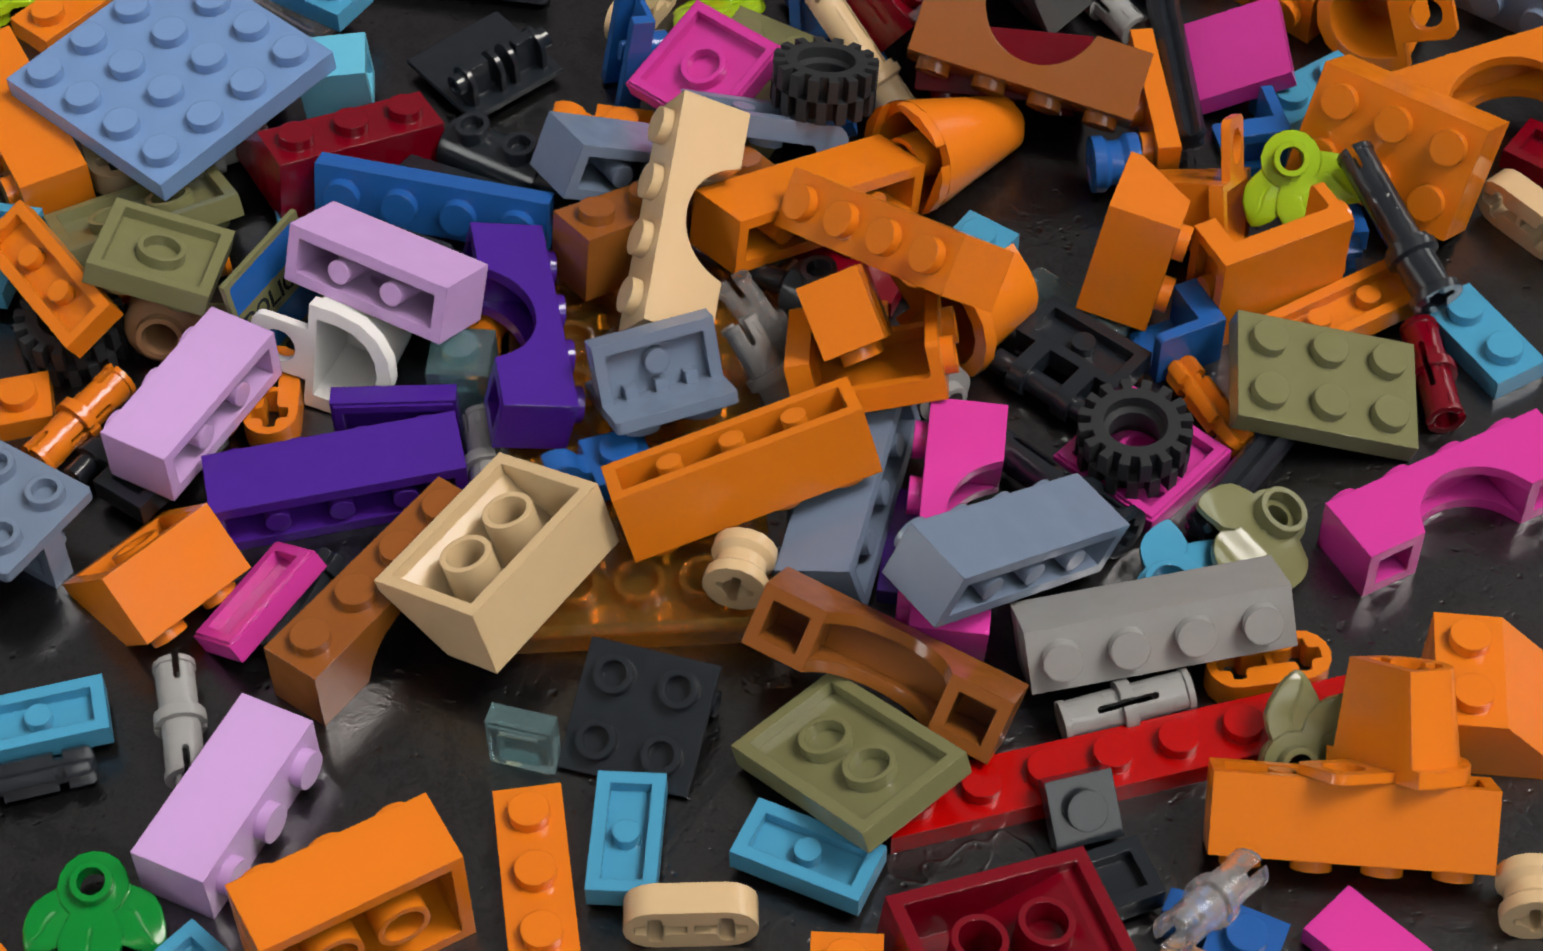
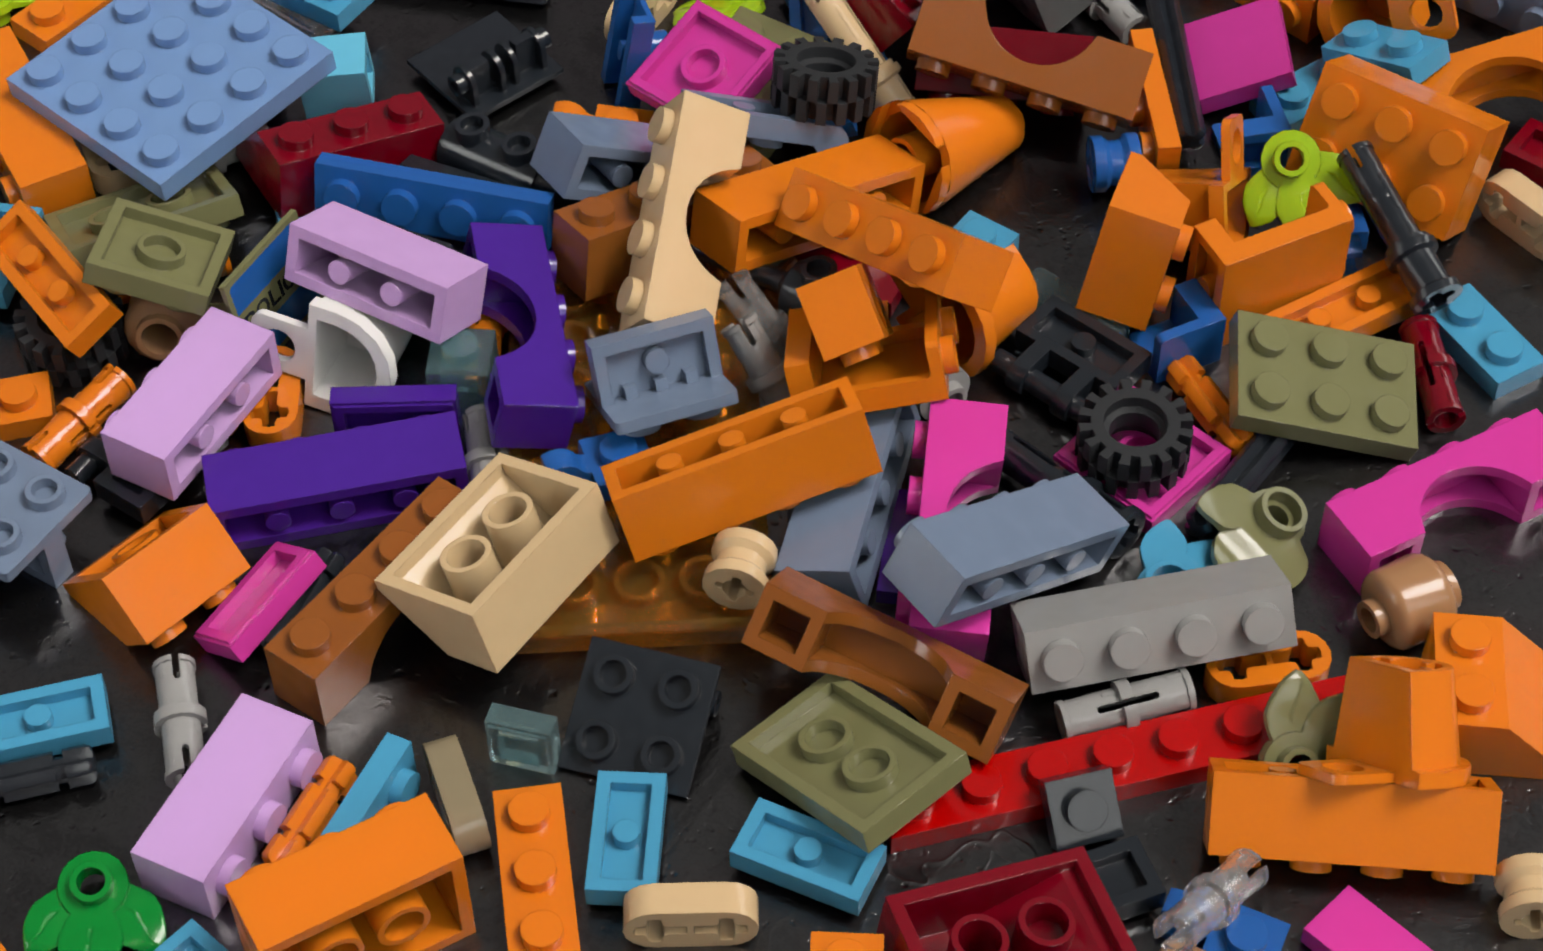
none -> orange axle [262,755,358,863]
none -> dark azure plate [320,732,421,836]
none -> dark tan beam [421,734,492,856]
none -> dark azure plate [1321,20,1451,84]
none -> medium nougat head [1357,553,1462,650]

